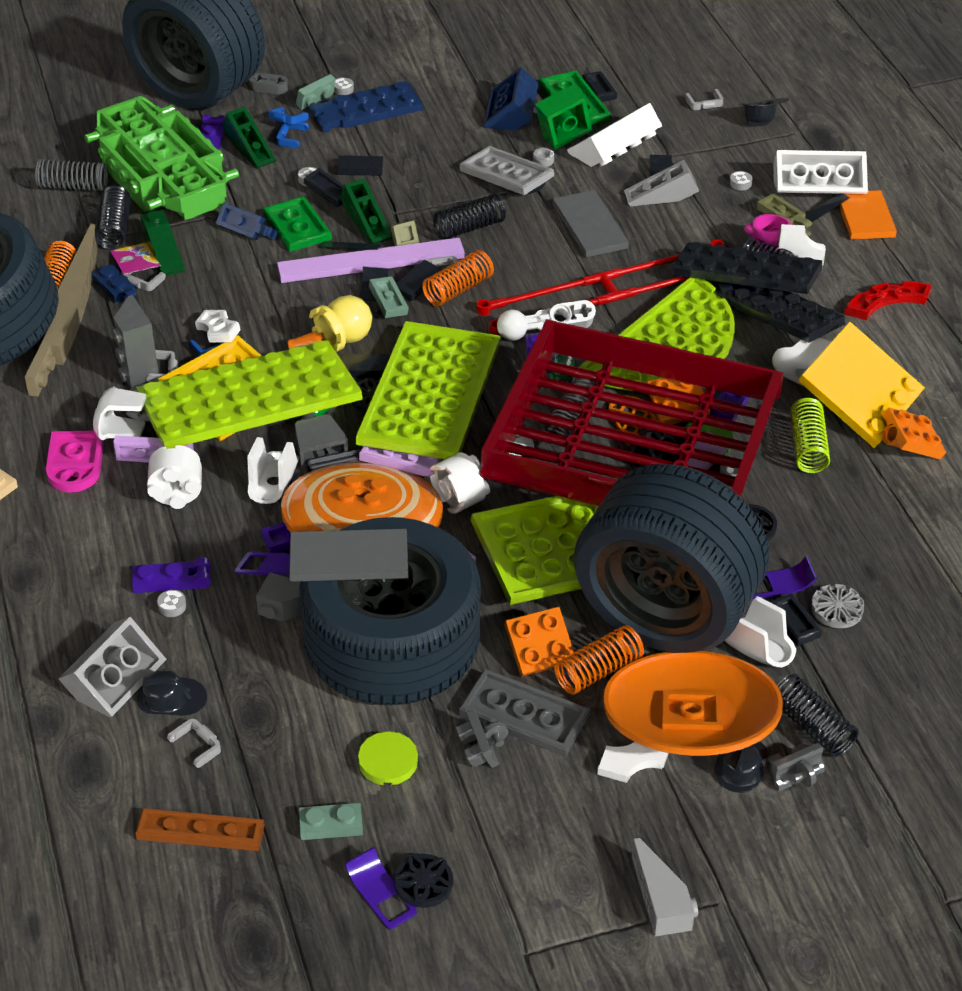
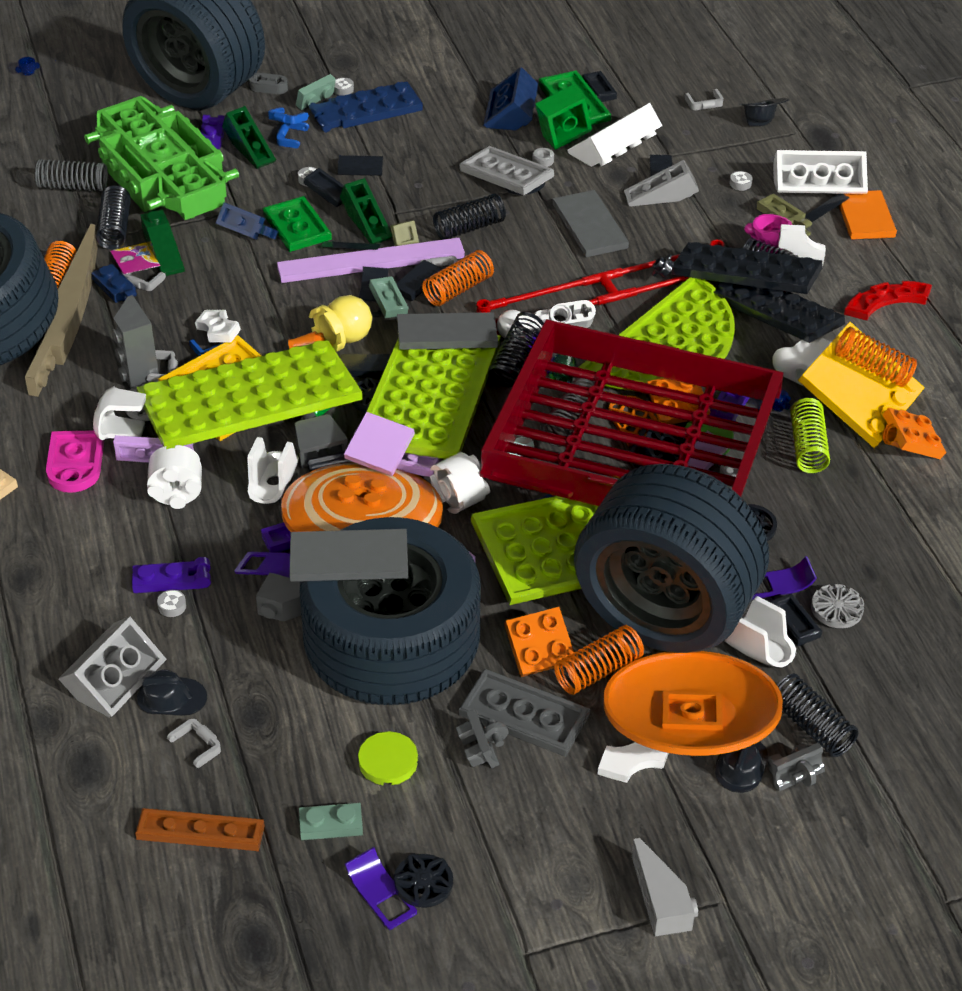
none -> clear blue plate [15,57,40,75]
none -> lavender tile [344,412,415,476]
none -> dark grey tile [397,312,498,350]
none -> black piece [488,312,544,387]
none -> black plate [652,254,674,278]
none -> clear blue plate [772,389,791,411]
none -> orange piece [835,326,917,388]

